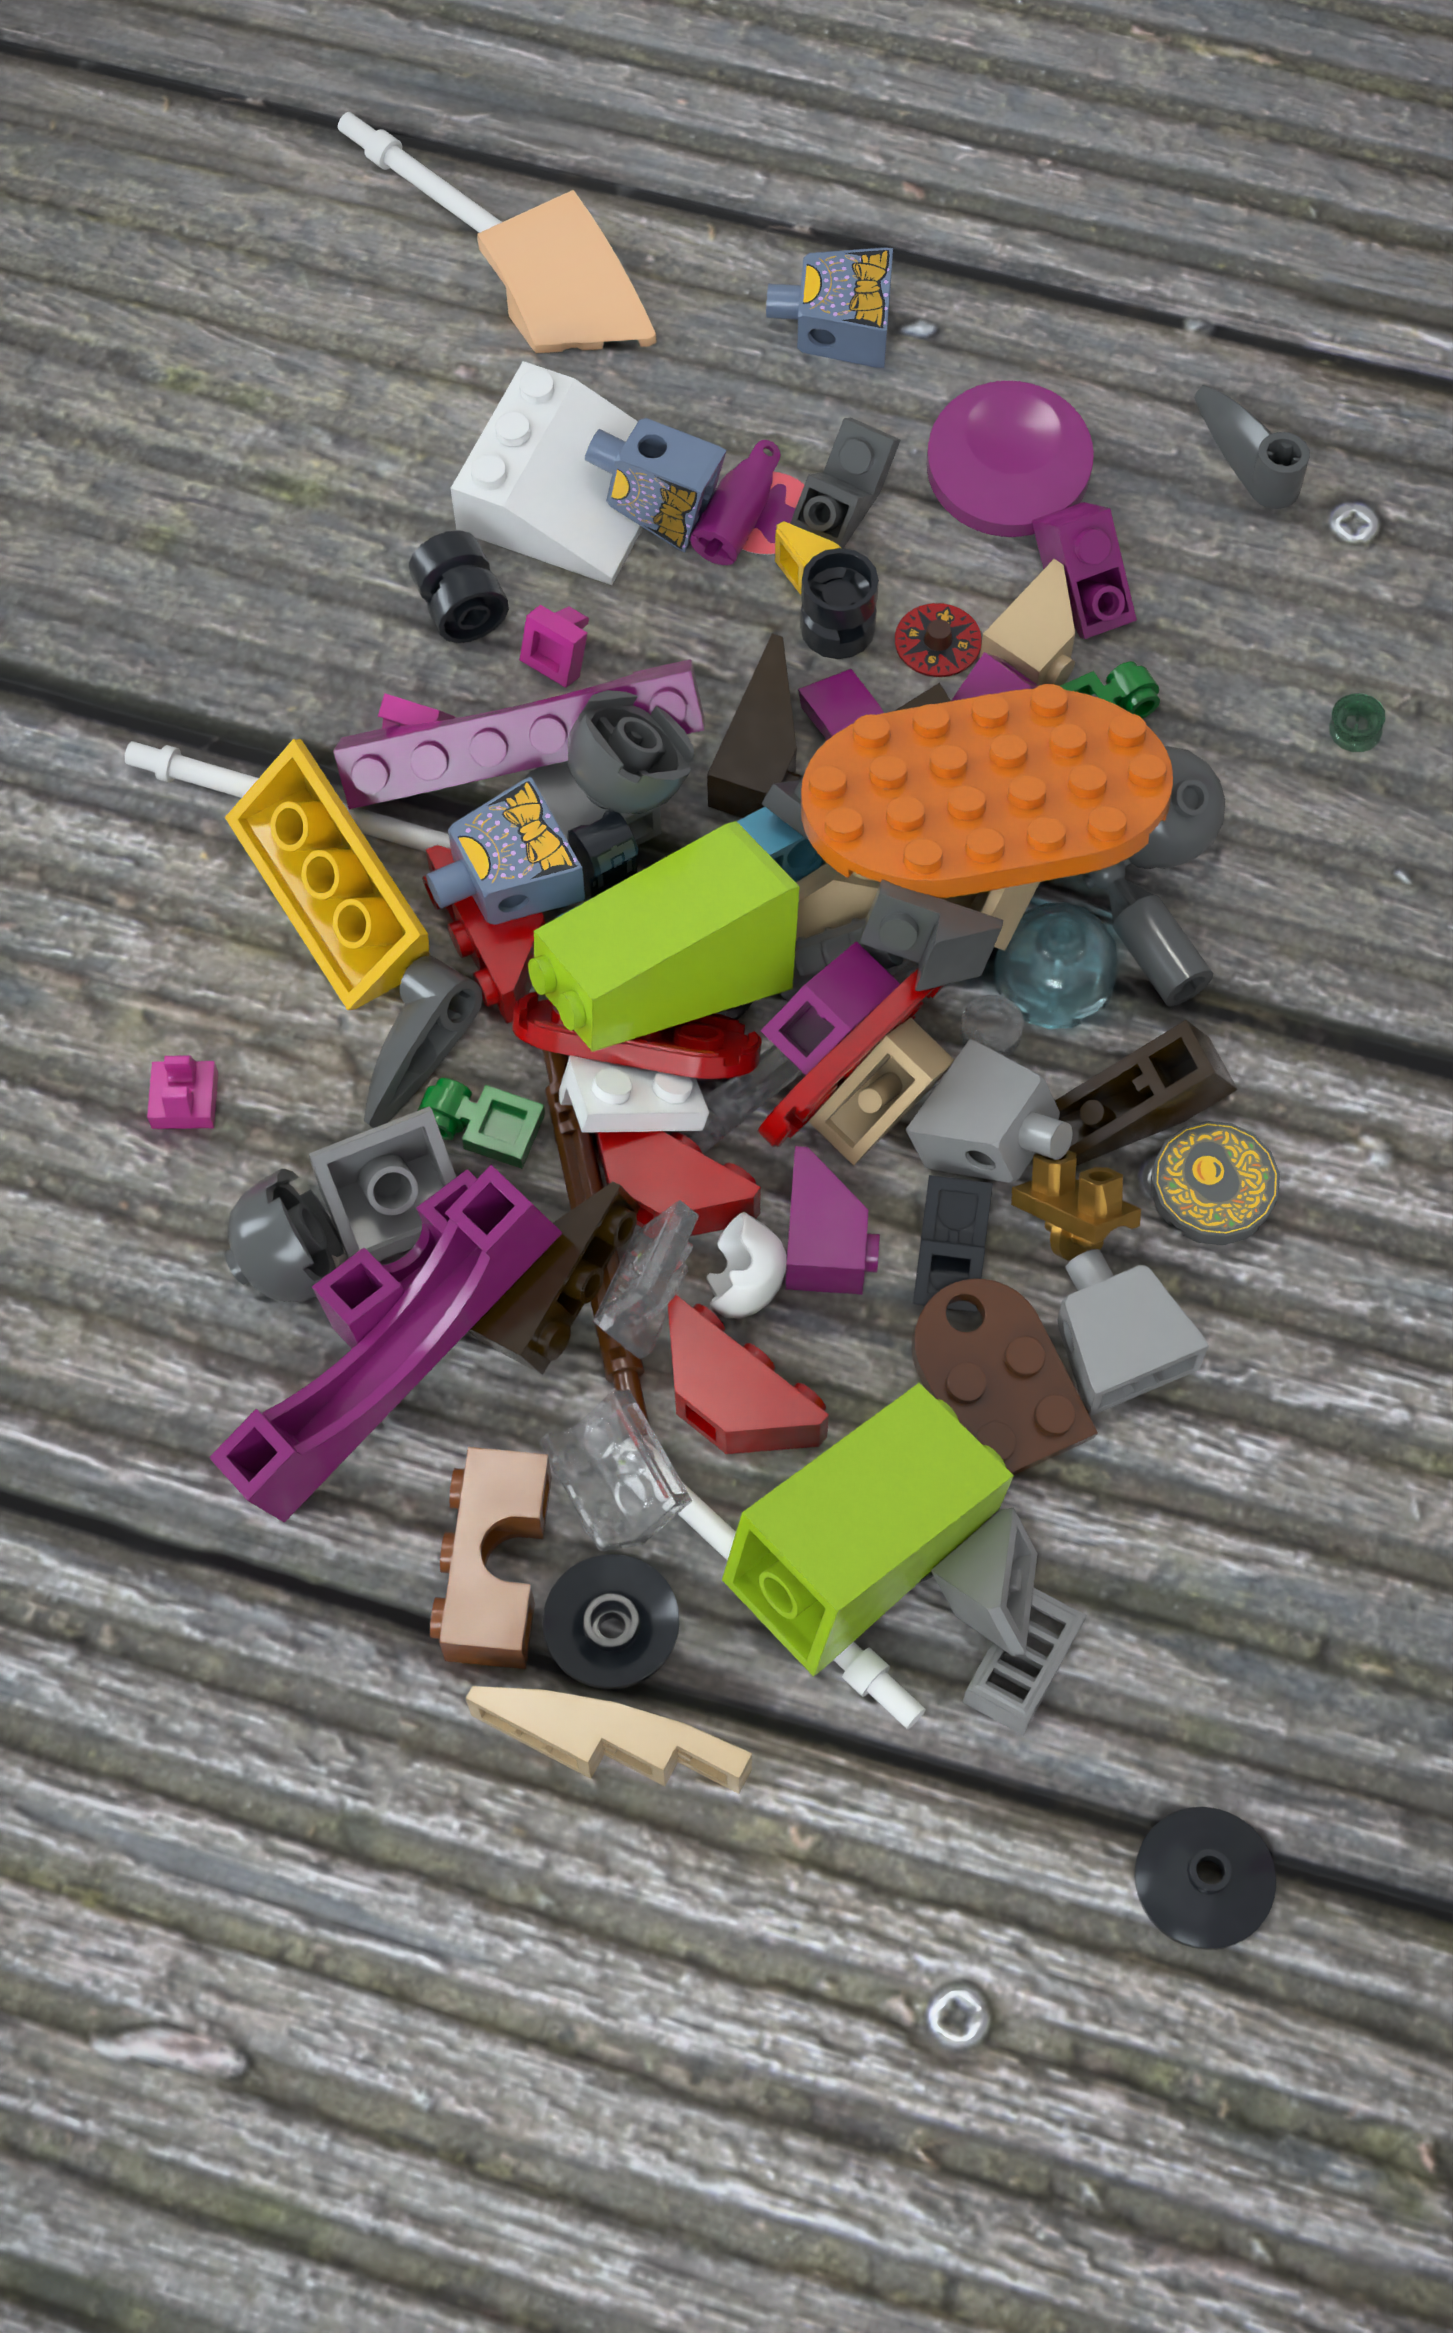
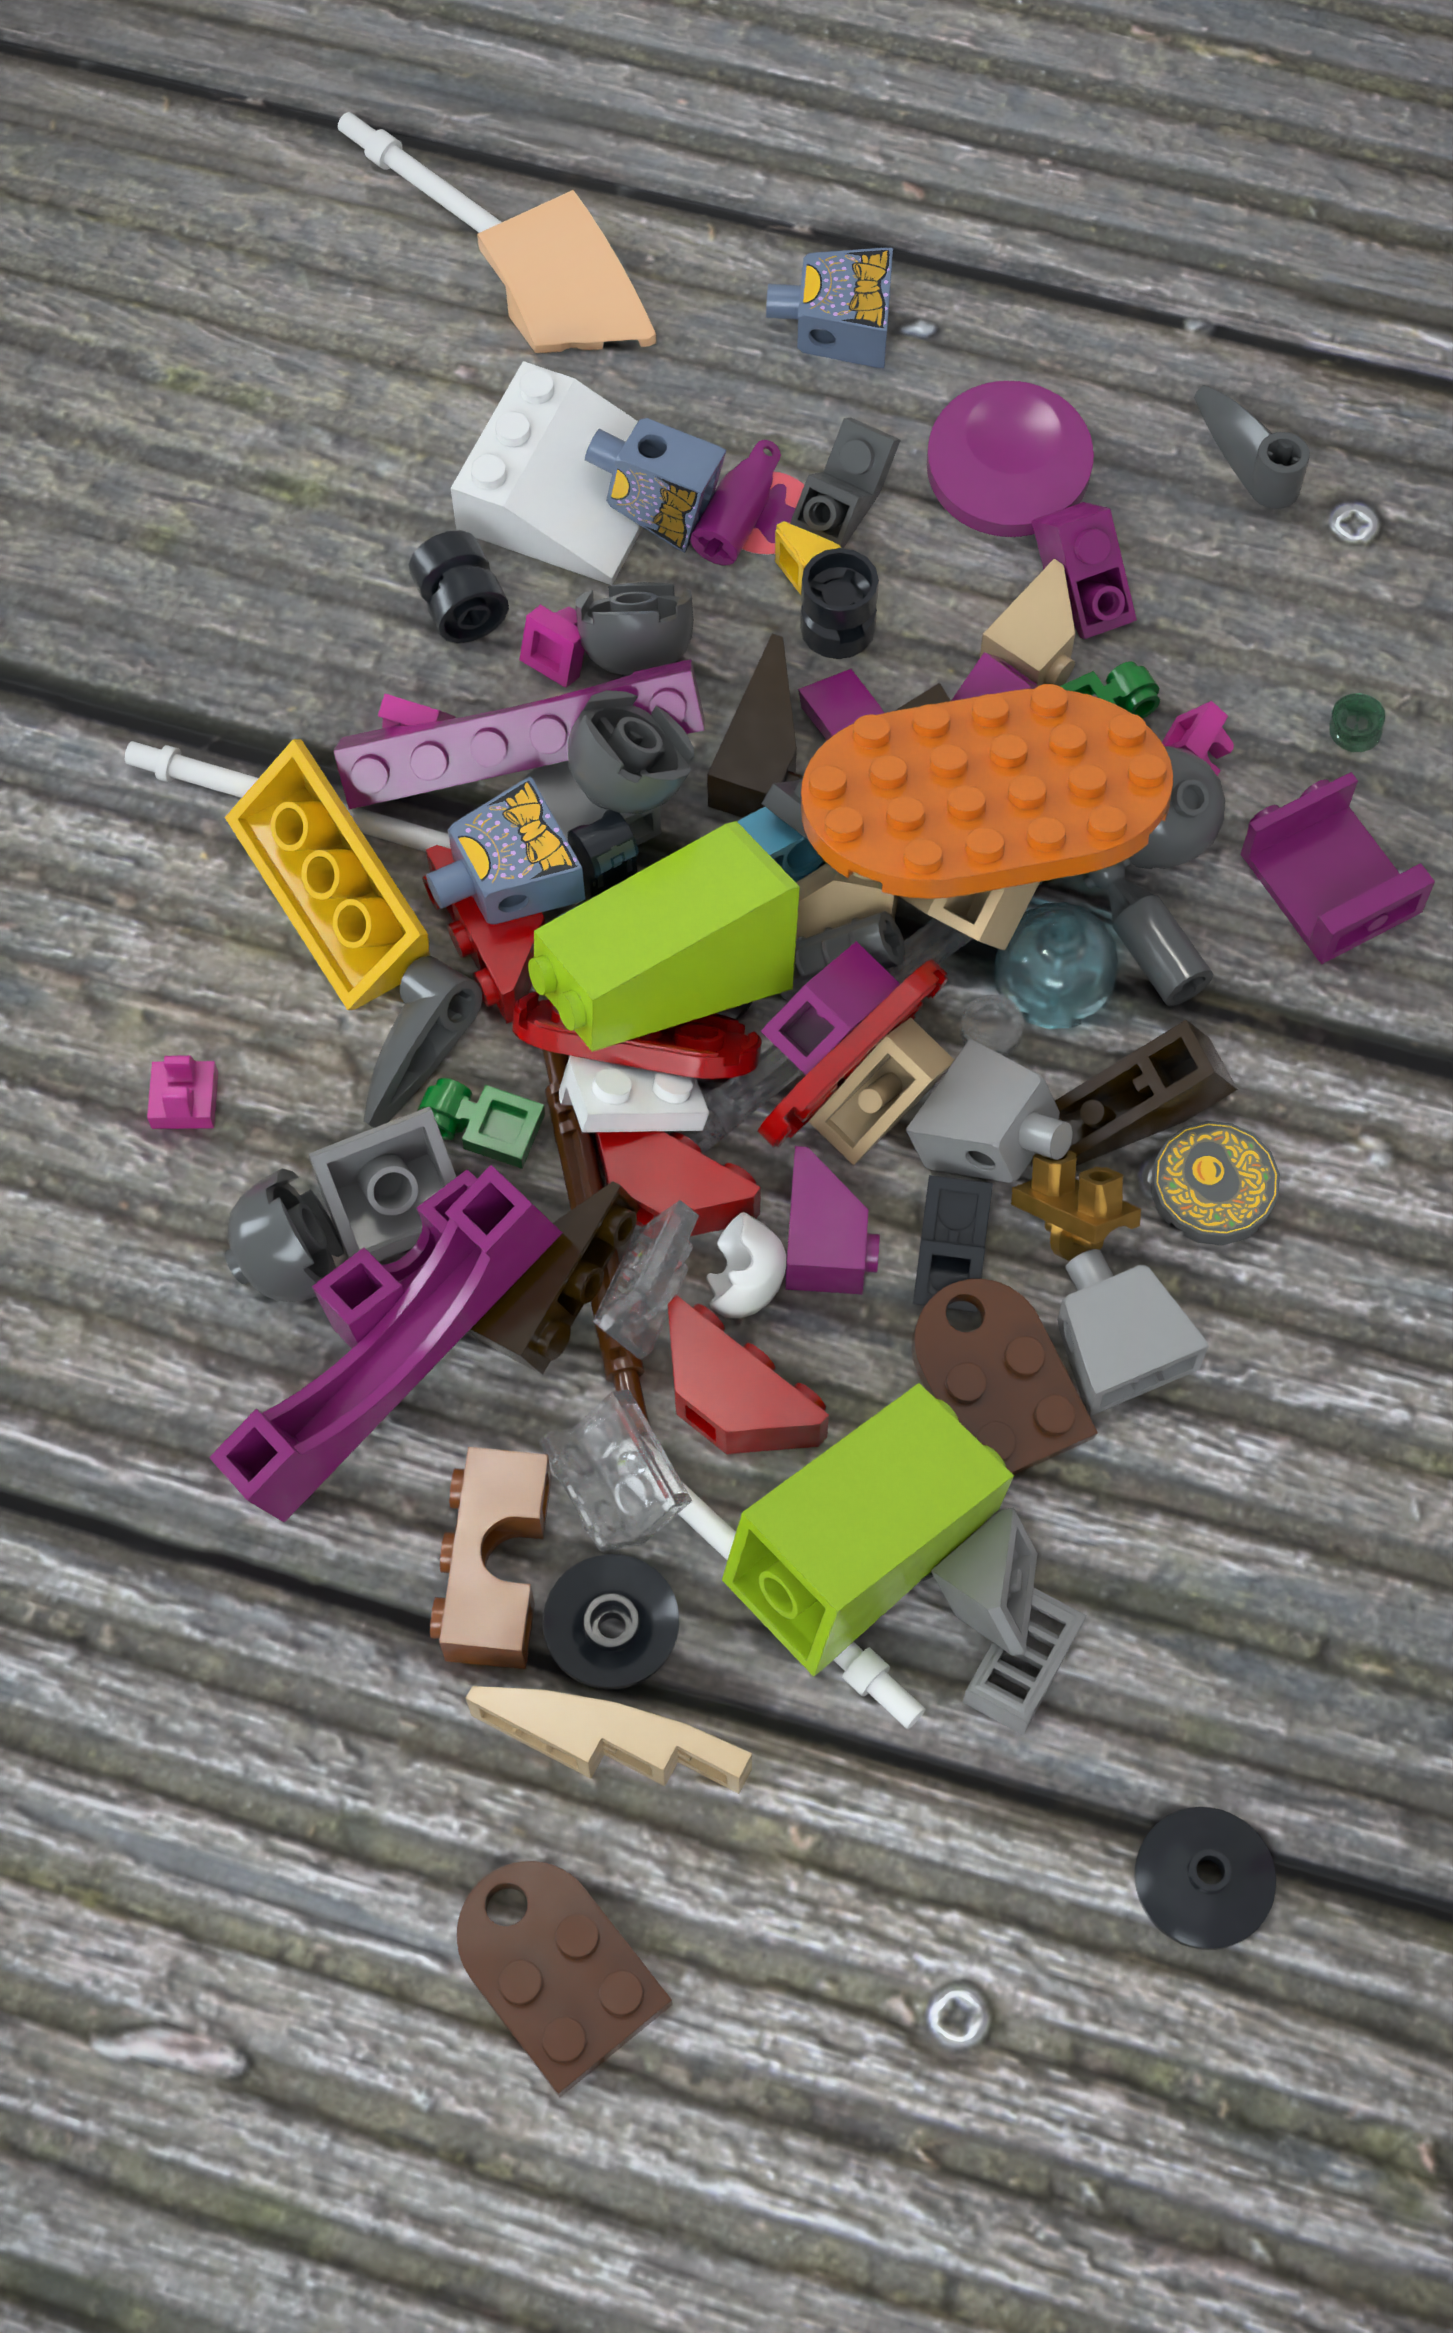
dark grey slope [859,879,1003,991] -> none
piece [895,603,982,677] -> none
none -> reddish brown plate [456,1861,673,2098]
none -> dark grey cylinder [575,582,694,677]
none -> dark pink tile [1162,701,1234,776]
none -> magenta panel [1240,772,1435,965]

